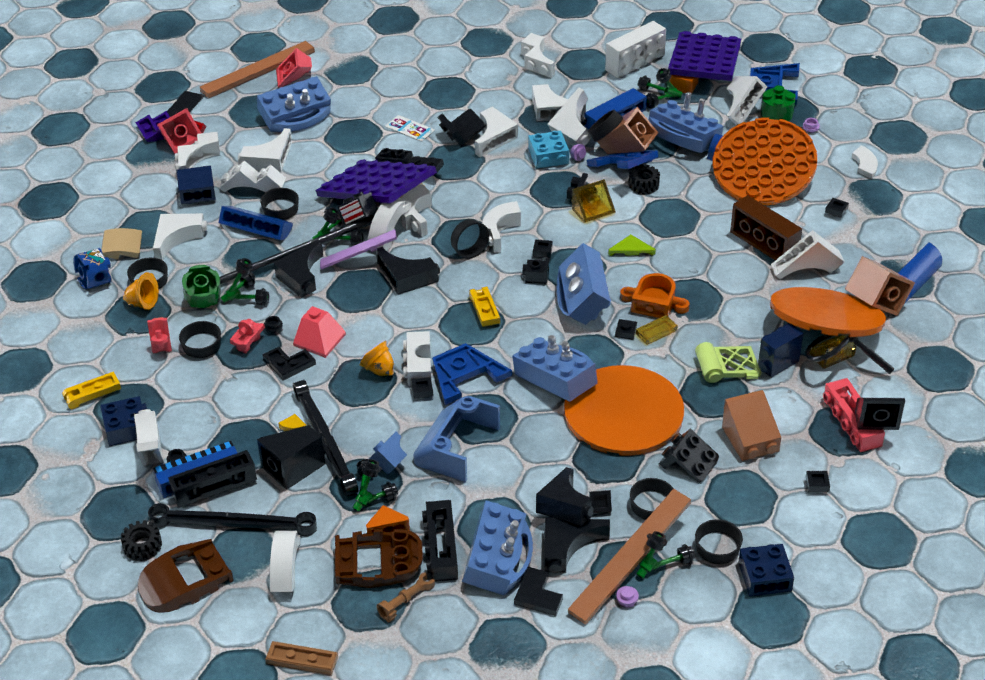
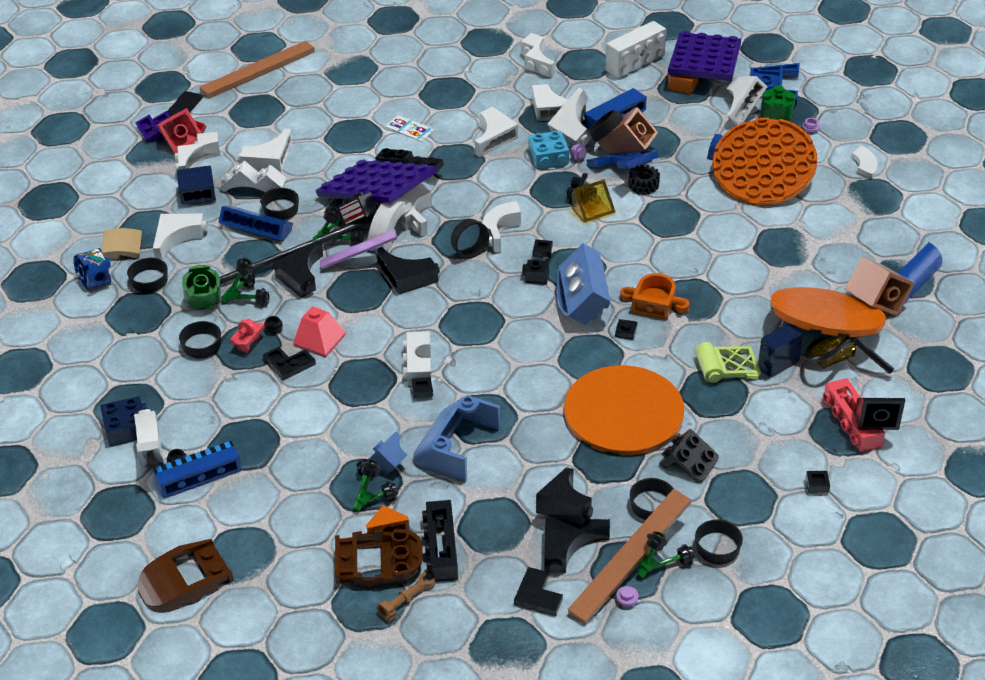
yellow plate [62,371,121,409] -> none
black tyre [121,520,162,561] -> none
light orange piece [123,272,159,310] -> none
coral hips [147,317,172,354] -> none
black piece [148,503,317,536] -> none
black brick [168,450,257,508] -> none
medium blue piece [257,76,331,132] -> none
black slope [257,425,325,490] -> none
medium nougat tile [265,641,338,675] -> none
white arch [270,531,300,592] -> none
coral slope [276,48,312,88] -> none
yellow tile [278,414,306,431] -> none
black piece [293,380,359,496] -> none
light orange piece [360,341,394,376] -> none
blue wing [432,343,512,405] -> none
black bracket [437,109,486,147] -> none
medium blue piece [462,500,533,595] -> none
yellow plate [469,286,500,327] -> none
medium blue piece [512,335,598,402] -> none
black plate [589,490,612,513] -> none
lime tile [608,234,656,256] -> none
clear yellow tile [636,315,678,345] -> none
black plant [637,68,682,109] -> none
medium blue piece [648,92,724,153] -> none
nougat slope [722,390,781,461] -> none
reddish brown brick [730,195,803,261] -> none
dark blue brick [738,544,794,597] -> none
white arch [771,230,844,279] -> none
black plate [825,198,849,218] -> none

